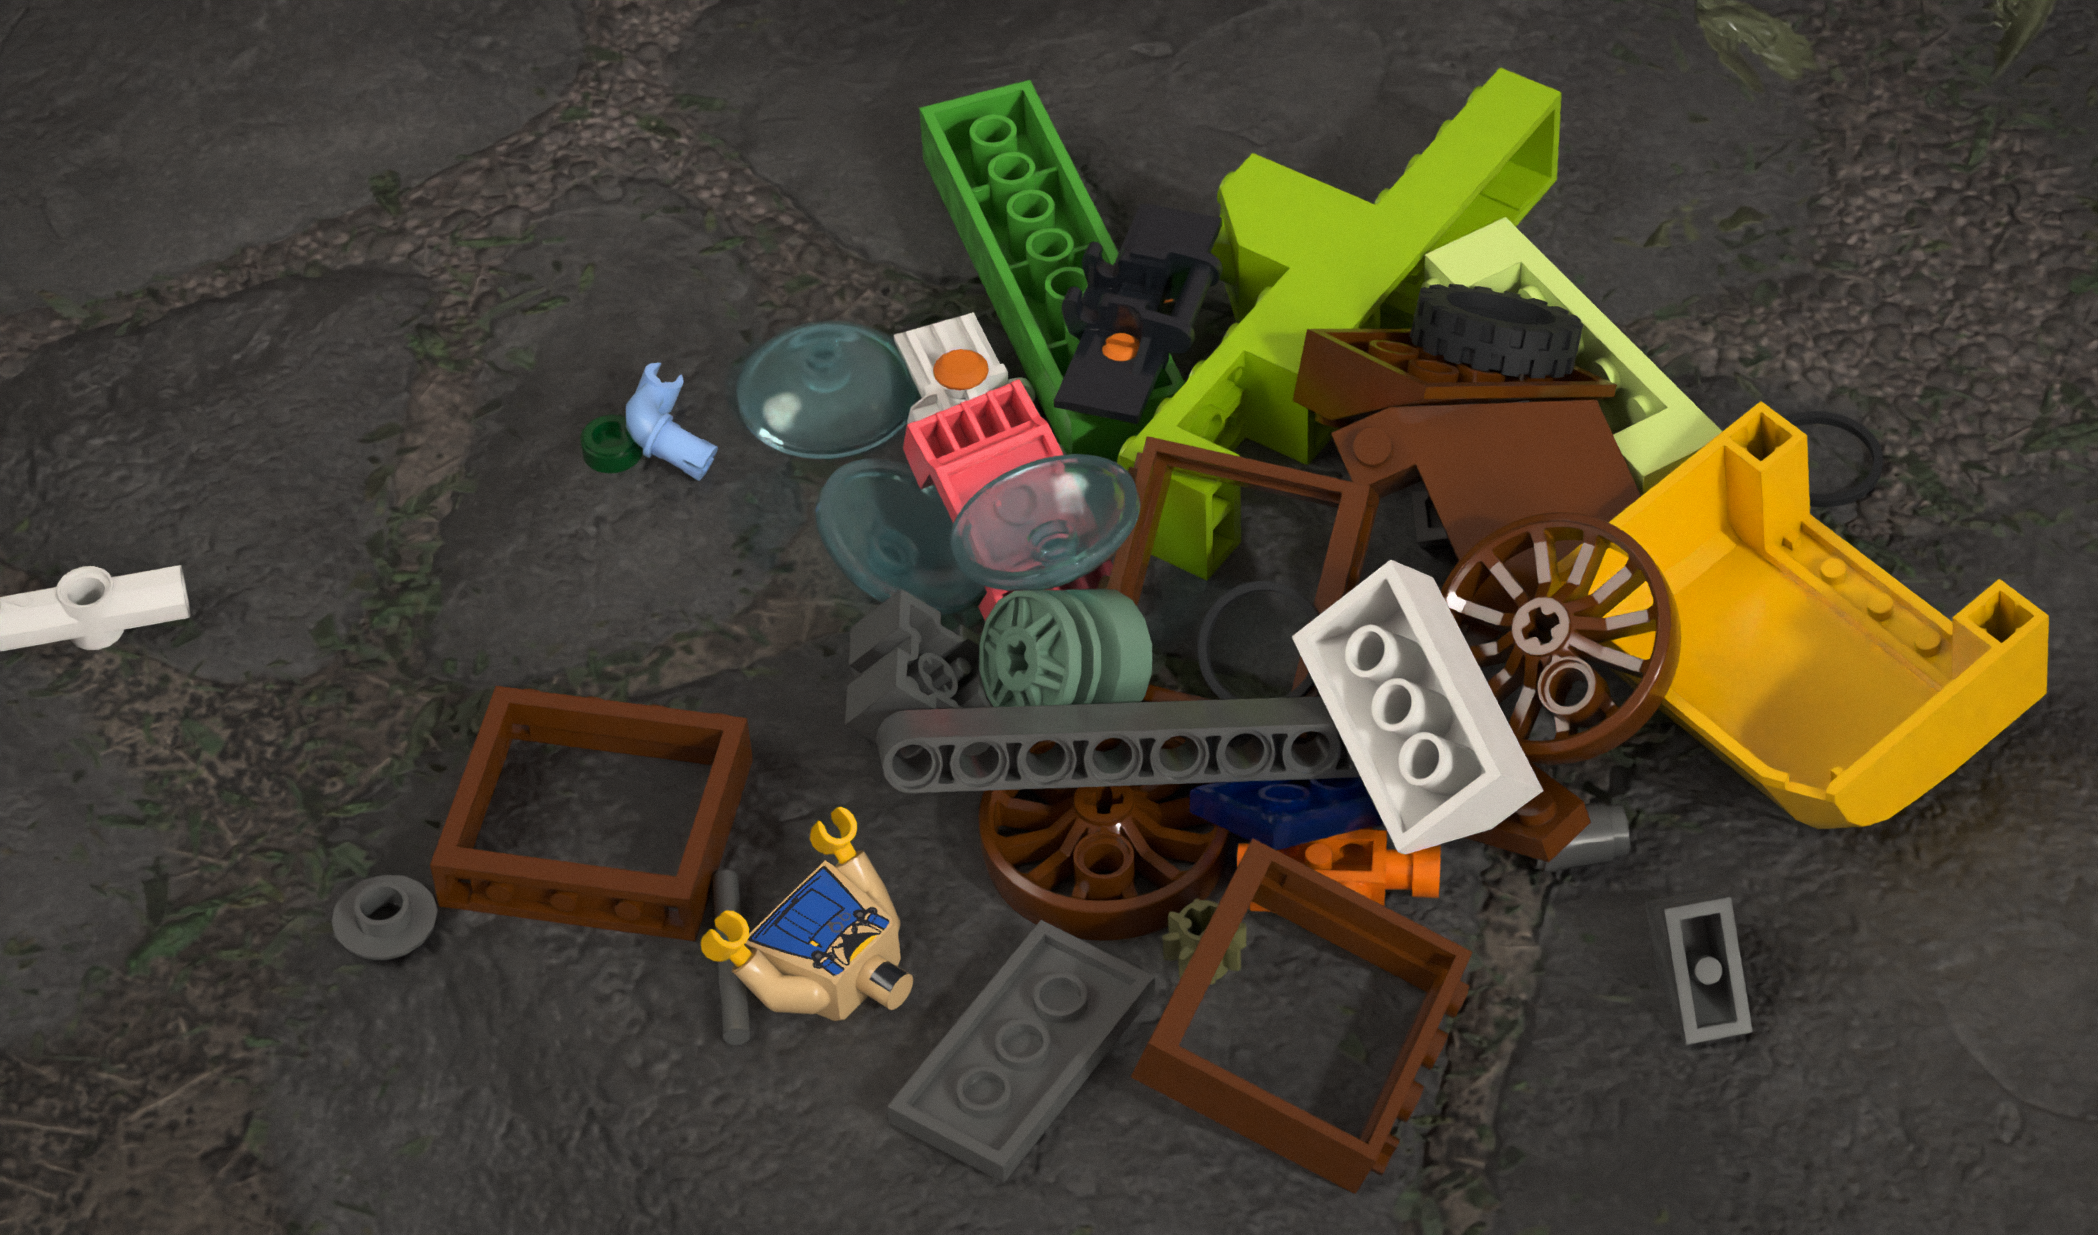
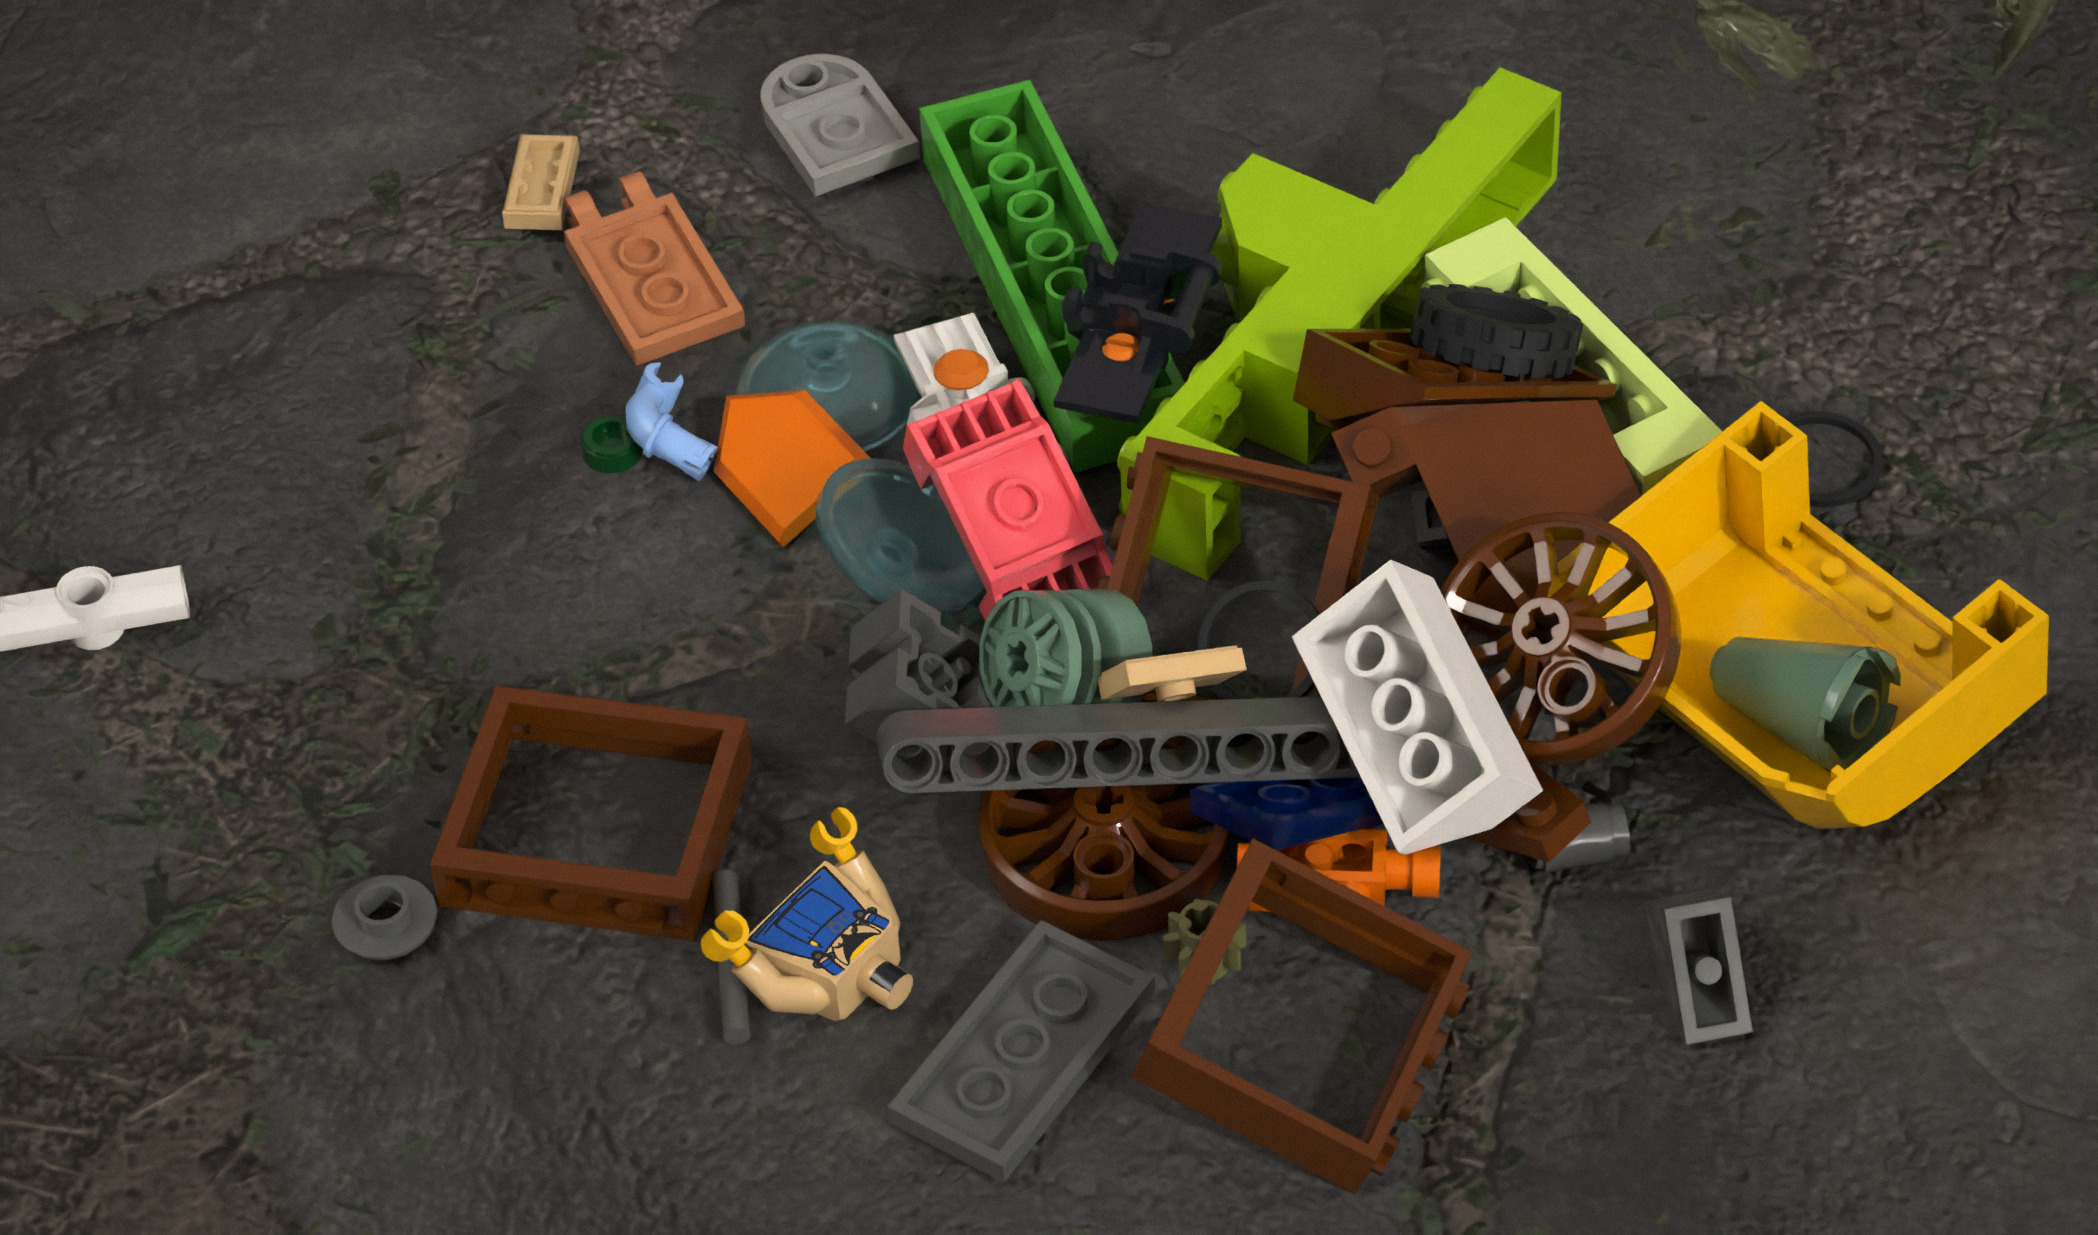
clear light blue dish [950,454,1140,592] -> none
none -> tan plate [502,134,580,230]
none -> nougat tile [564,171,745,366]
none -> orange tile [713,390,876,547]
none -> light grey plate [760,54,920,197]
none -> tan plate [1097,645,1247,702]
none -> sand green cone [1710,636,1901,772]

